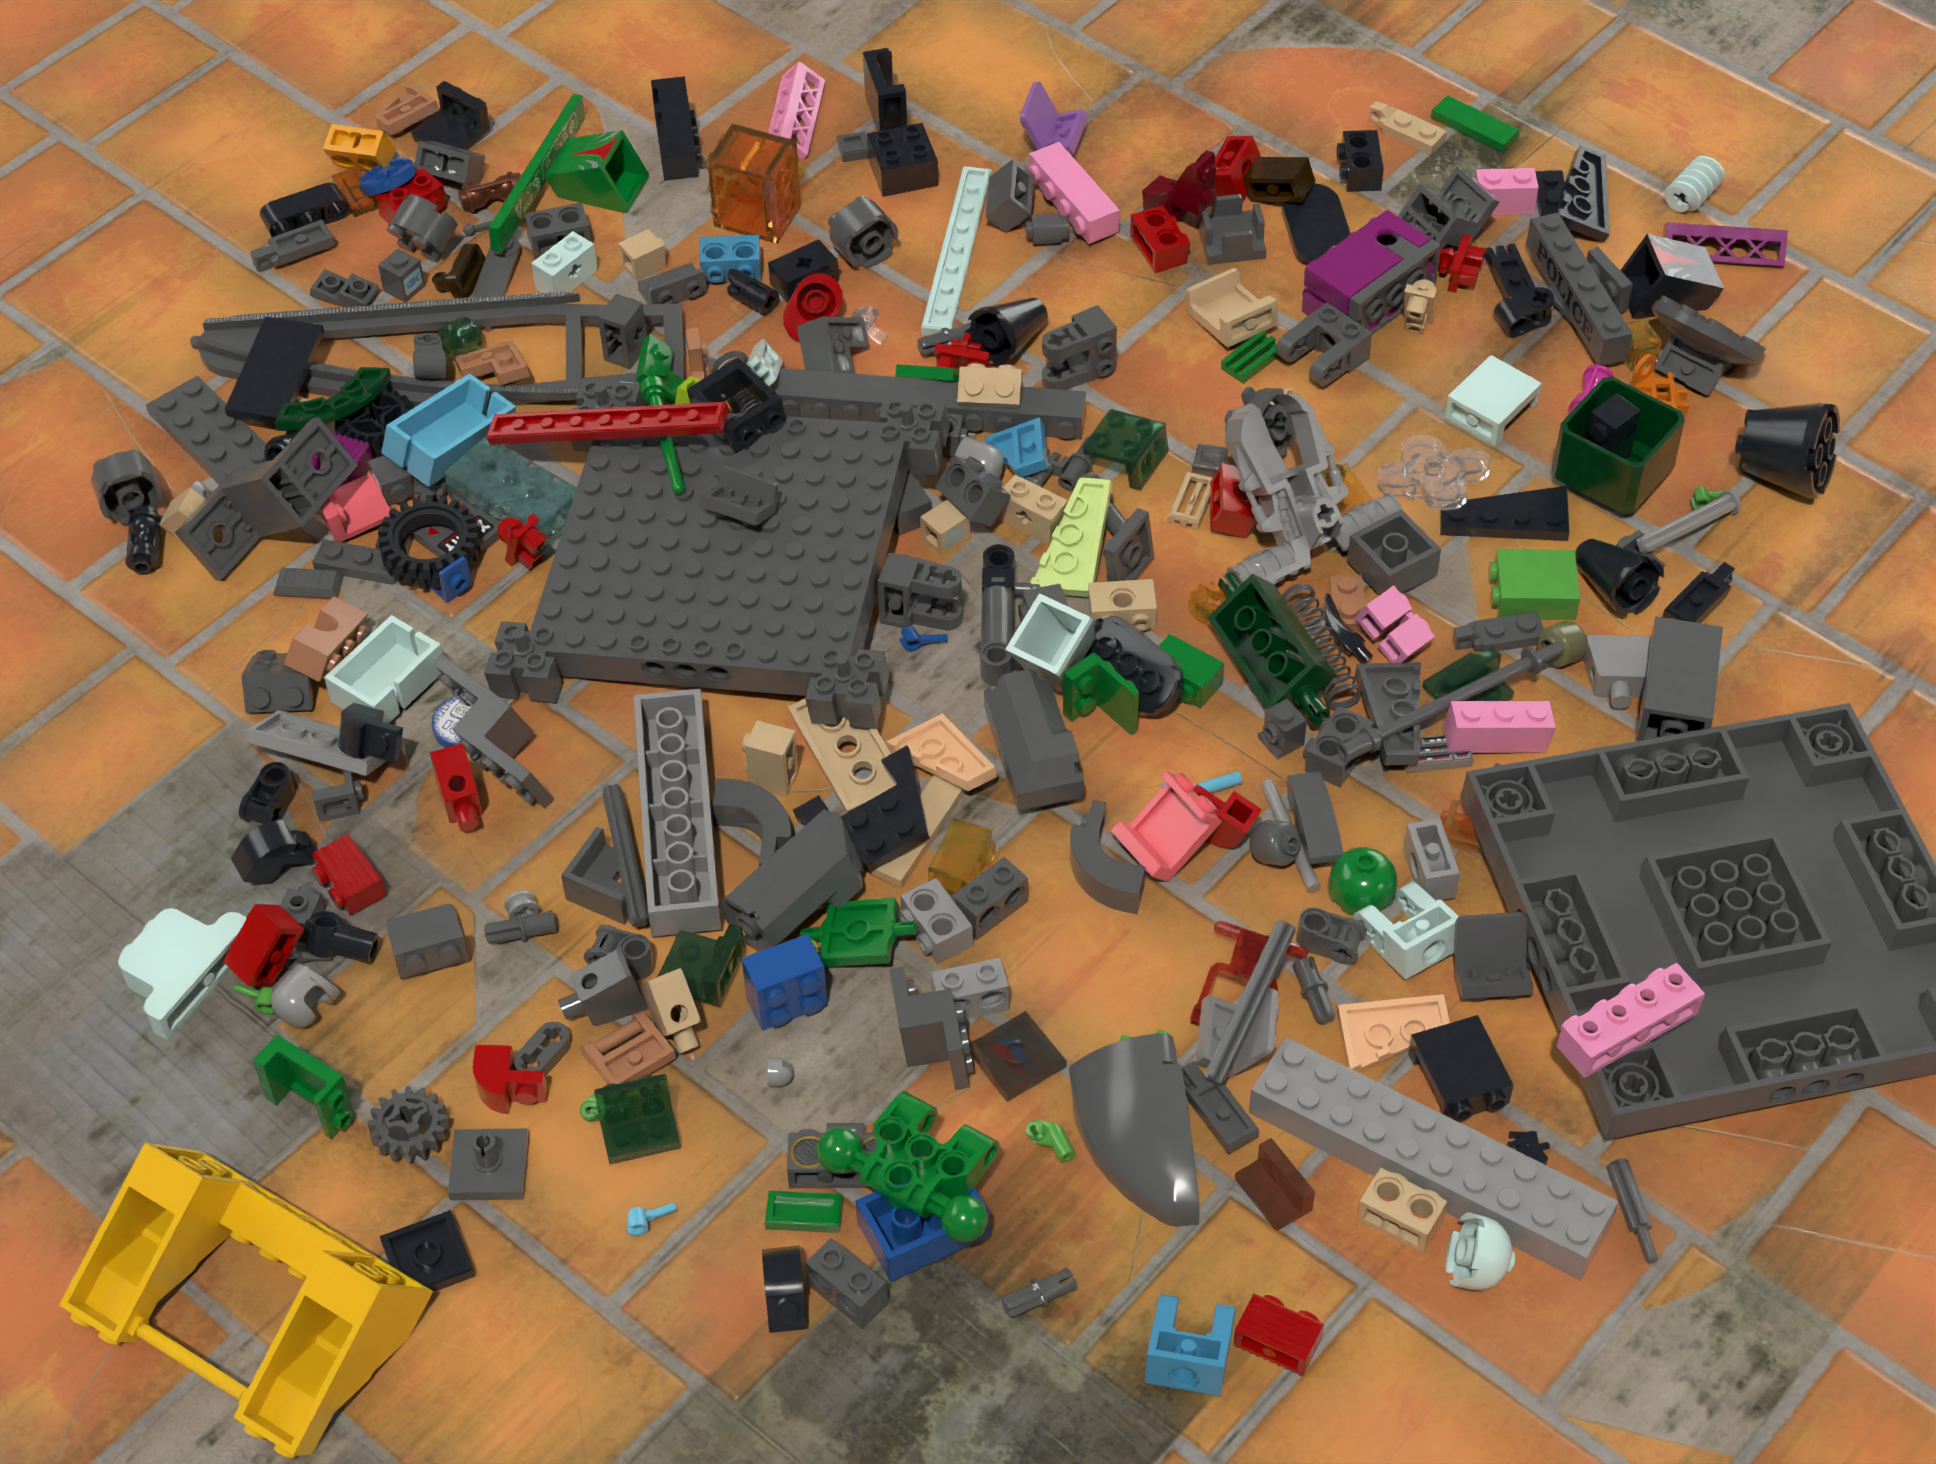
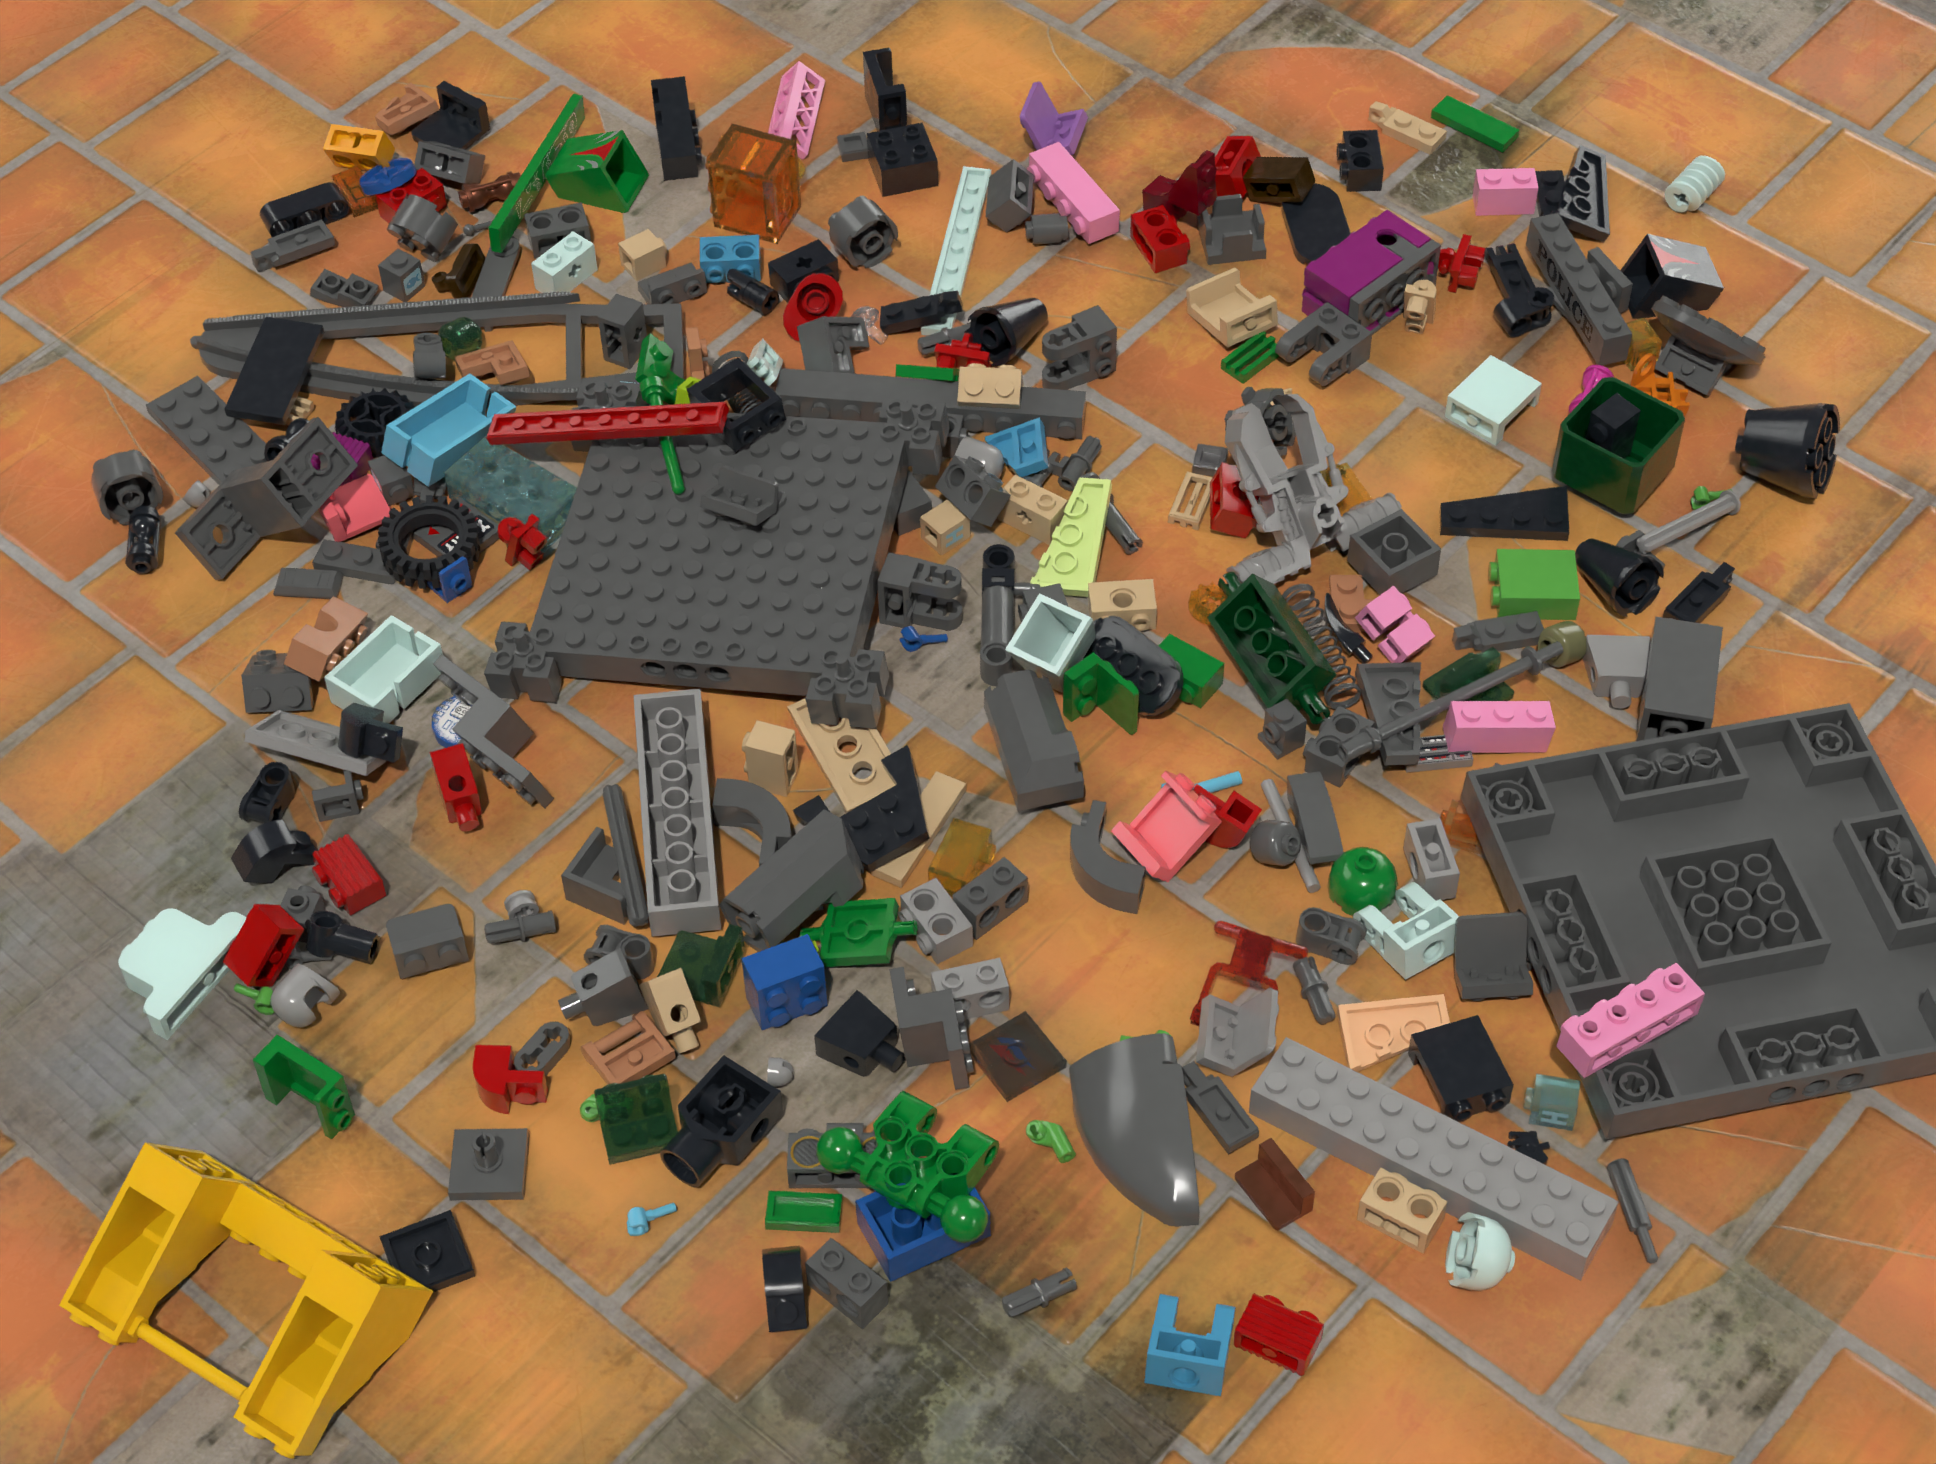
tan brick [159,488,206,539] -> none
dark green tile [275,367,391,431] -> none
dark grey gear [367,1086,449,1163] -> none
light nougat wing [886,713,997,791] -> none
clear green bracket [1082,409,1169,491] -> none
dark grey plate [1103,508,1154,582] -> none
dark grey axle [1205,921,1296,1085] -> none
clear plant [1377,435,1491,510] -> none
dark grey bracket [1398,166,1500,249] -> none
magenta fence [1663,222,1788,267] -> none
none -> black brick [660,1055,784,1187]
none -> black torso [814,990,905,1077]
none -> black hinge [880,290,963,335]
none -> clear light blue brick [1523,1074,1580,1131]

